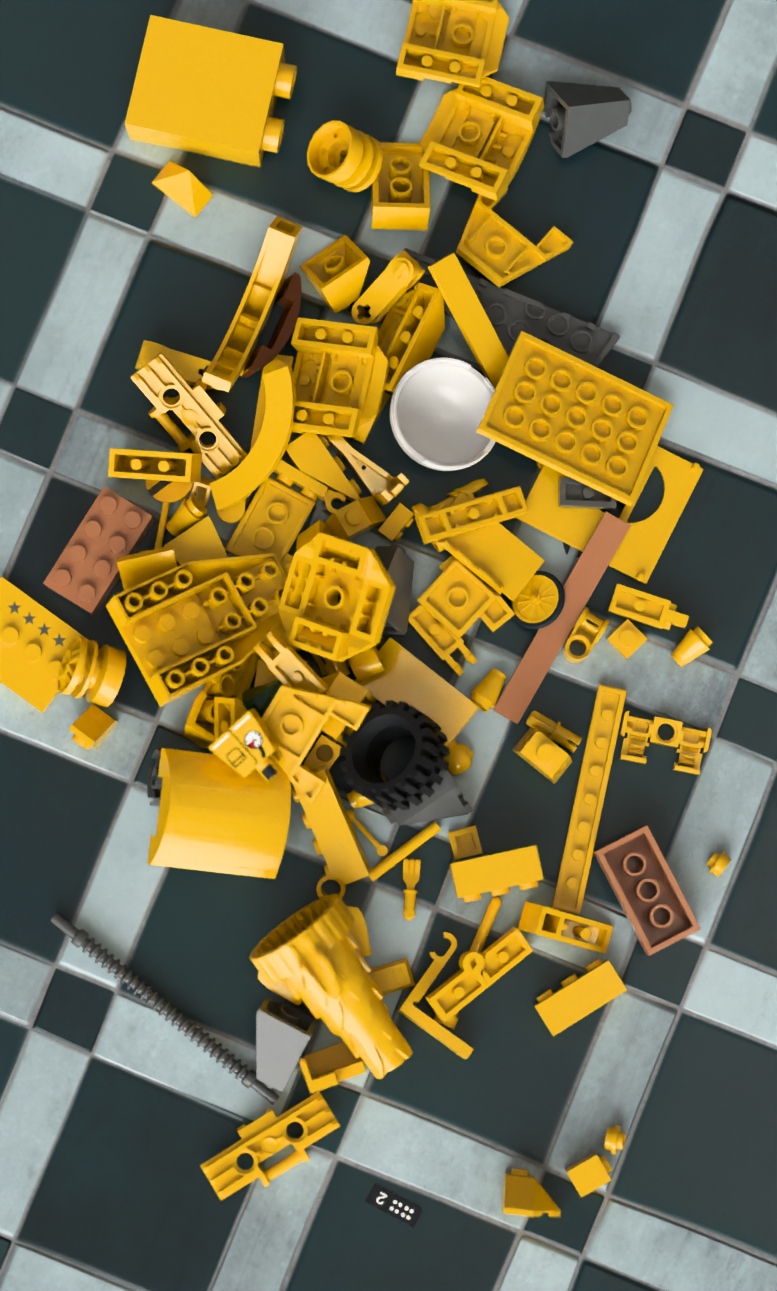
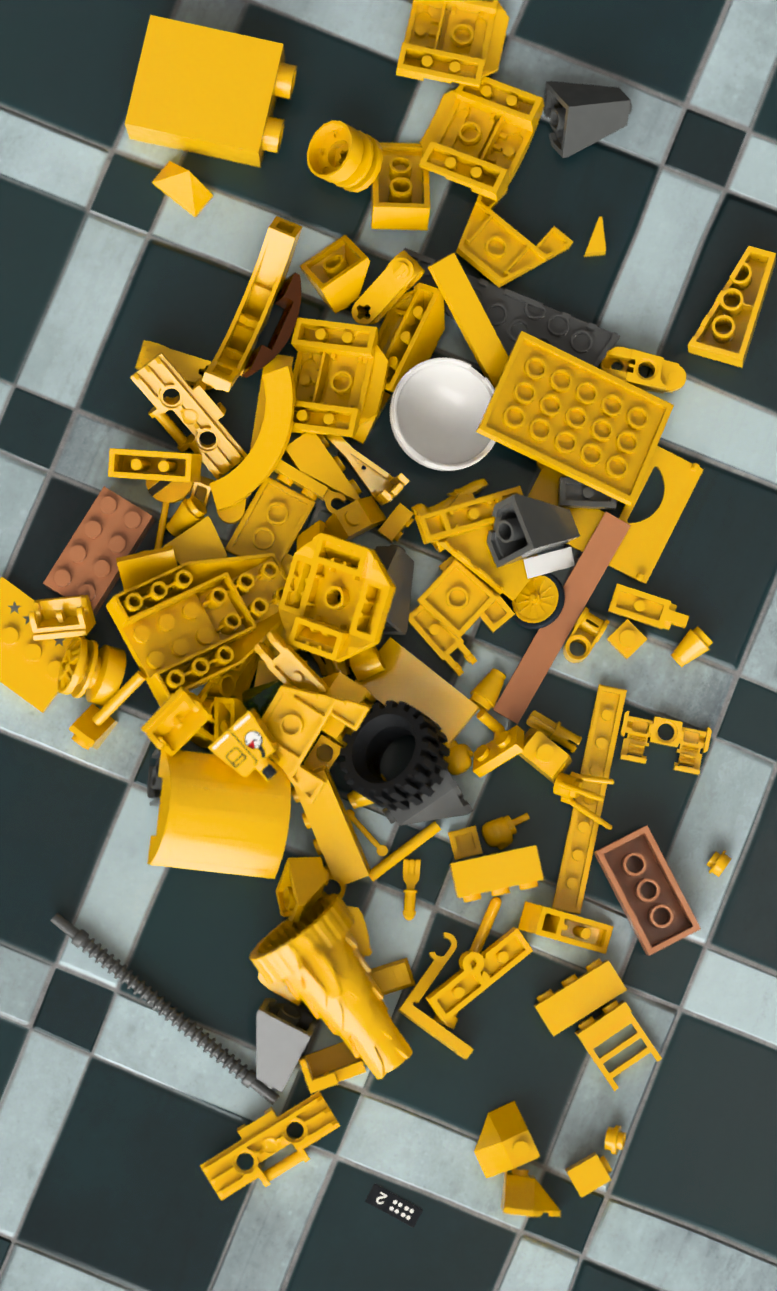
none -> yellow hinge [29,595,96,641]
none -> yellow piece [92,671,146,726]
none -> yellow hinge [141,687,213,757]
none -> yellow slope [275,857,329,922]
none -> yellow plate [473,709,524,778]
none -> yellow slope [474,1101,540,1178]
none -> yellow piece [482,813,530,850]
none -> dark grey slope [486,494,580,568]
none -> white sticker [523,547,575,579]
none -> yellow plant [553,772,614,830]
none -> yellow plate [575,1000,662,1091]
none -> yellow piece [584,217,606,257]
none -> yellow piece [600,347,686,393]
none -> yellow wedge [688,246,776,368]

